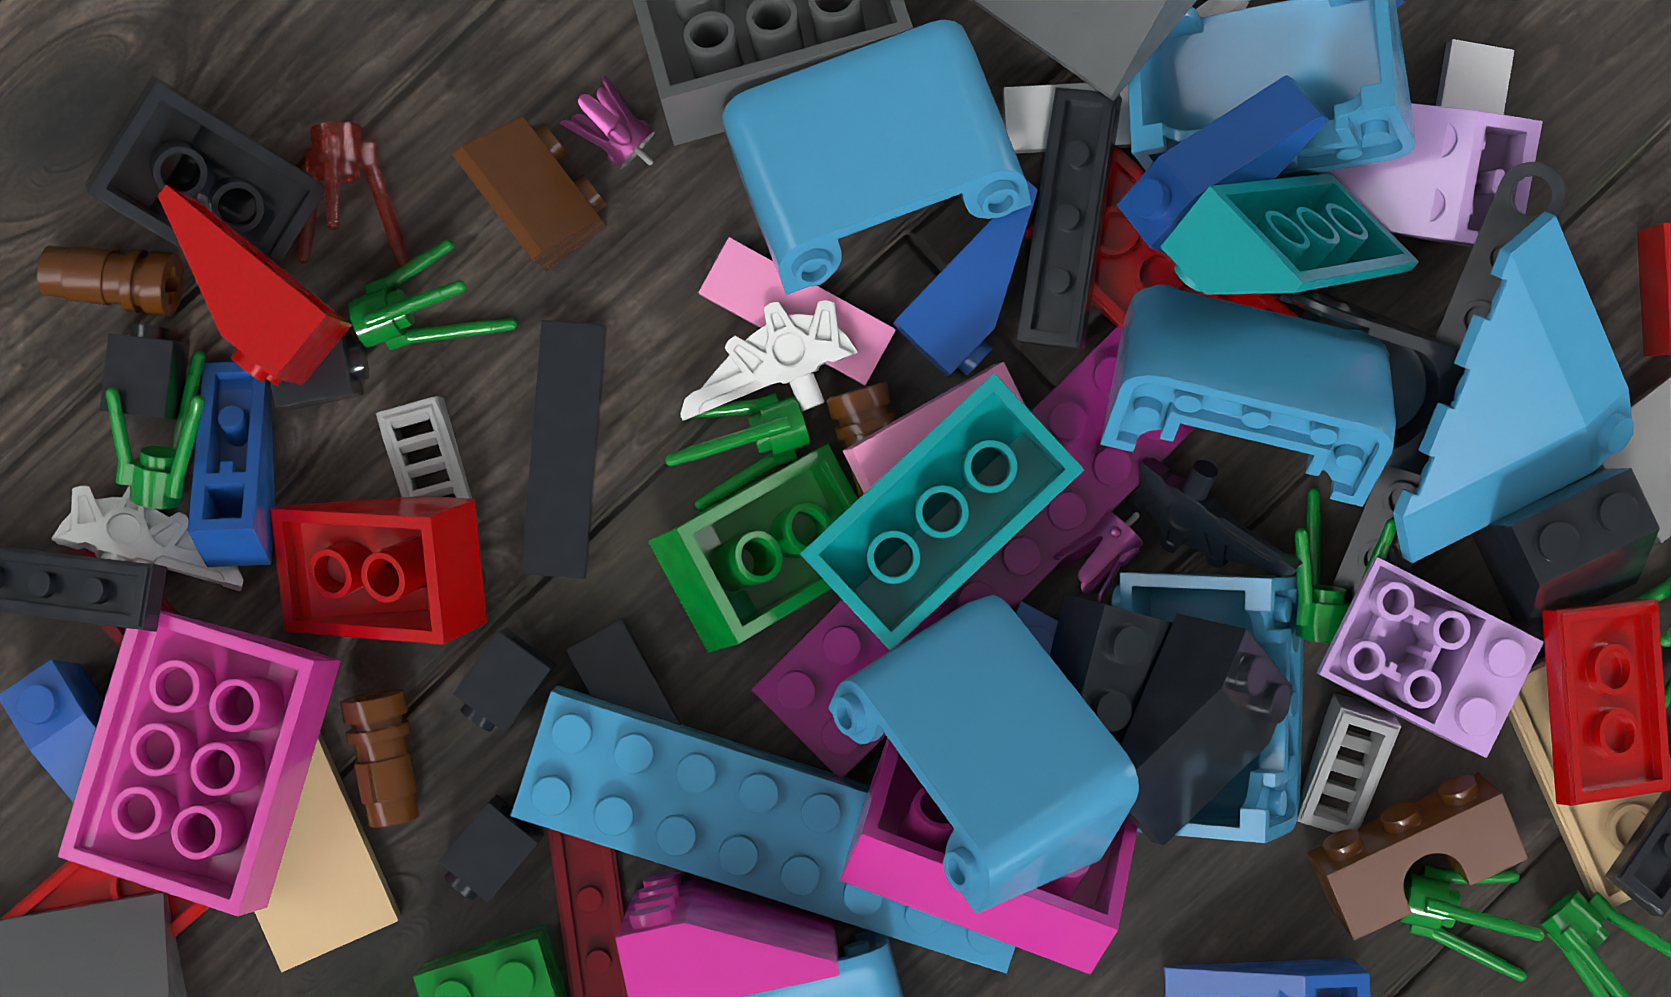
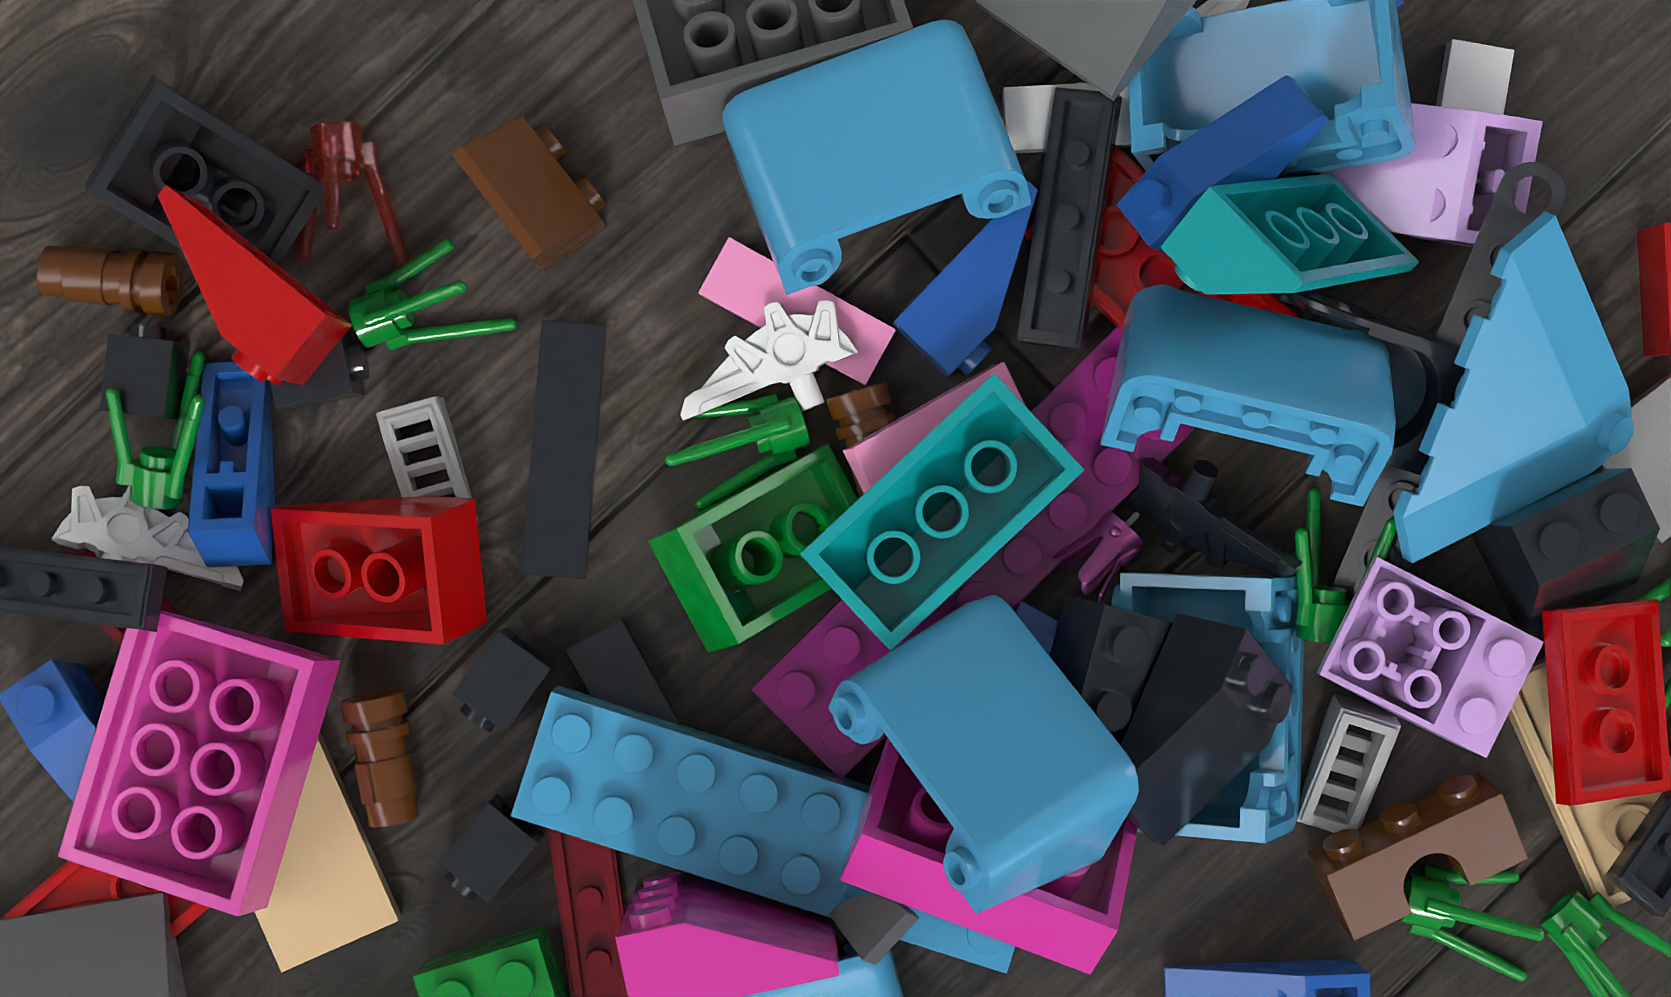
flat silver piece [560,74,655,169] -> none
none -> dark grey tile [829,894,919,965]

